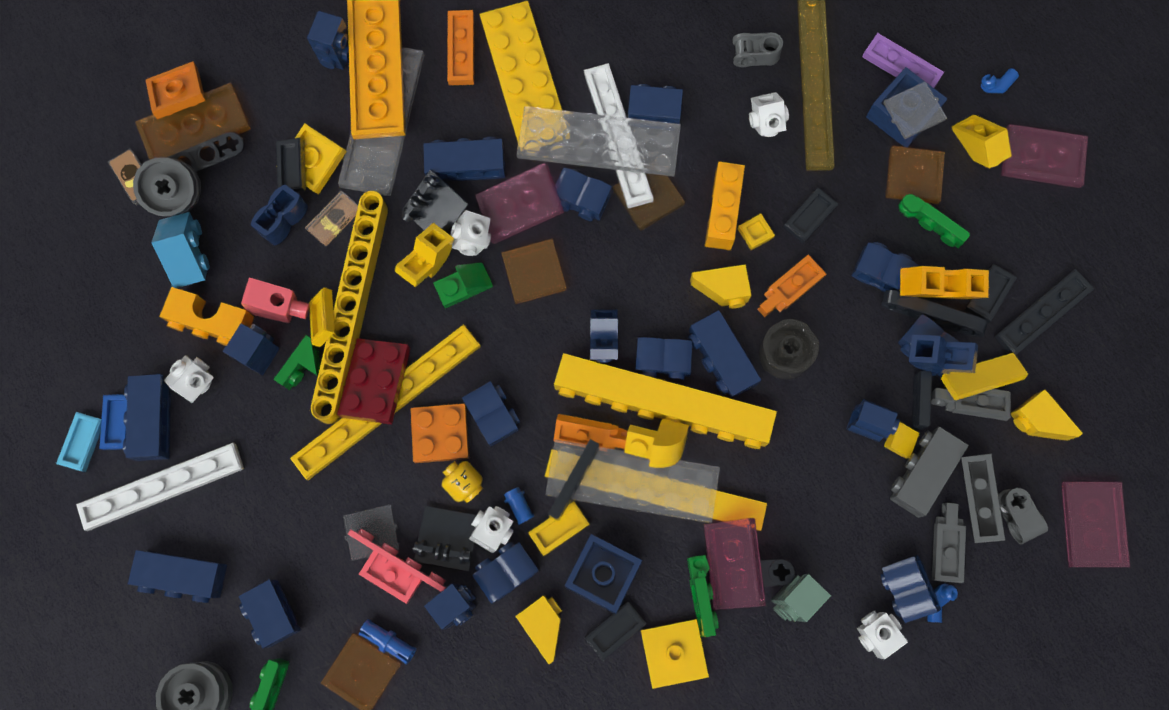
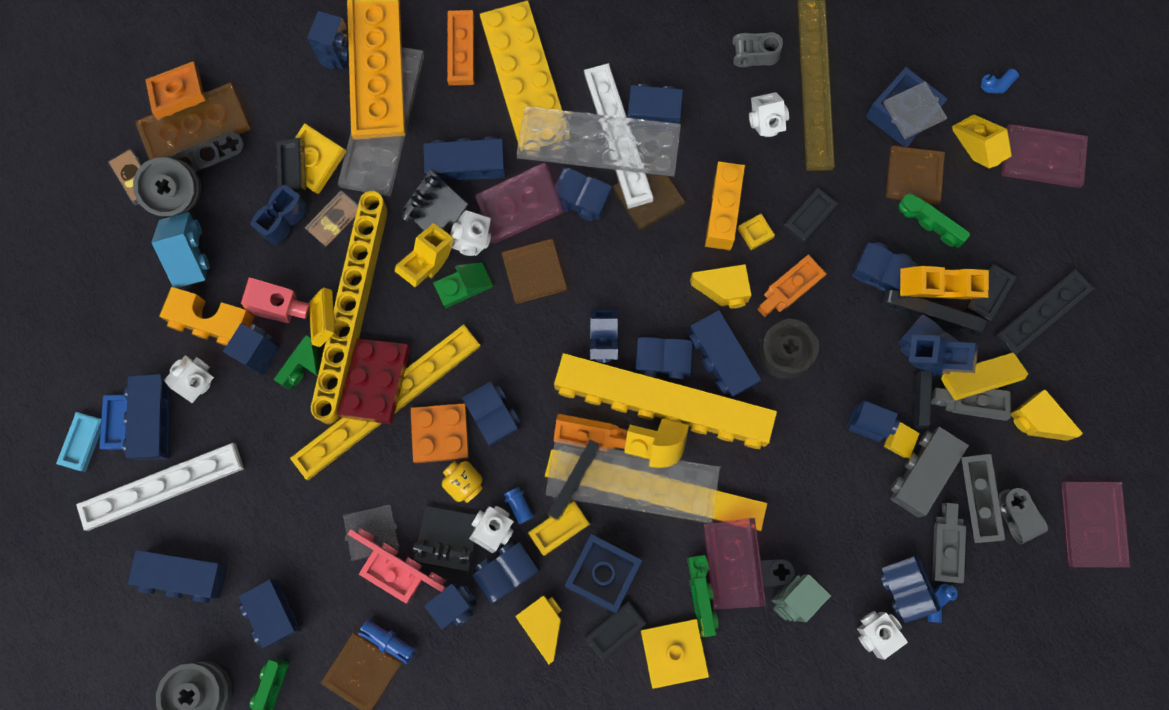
medium lavender plate [862,33,944,88] -> none

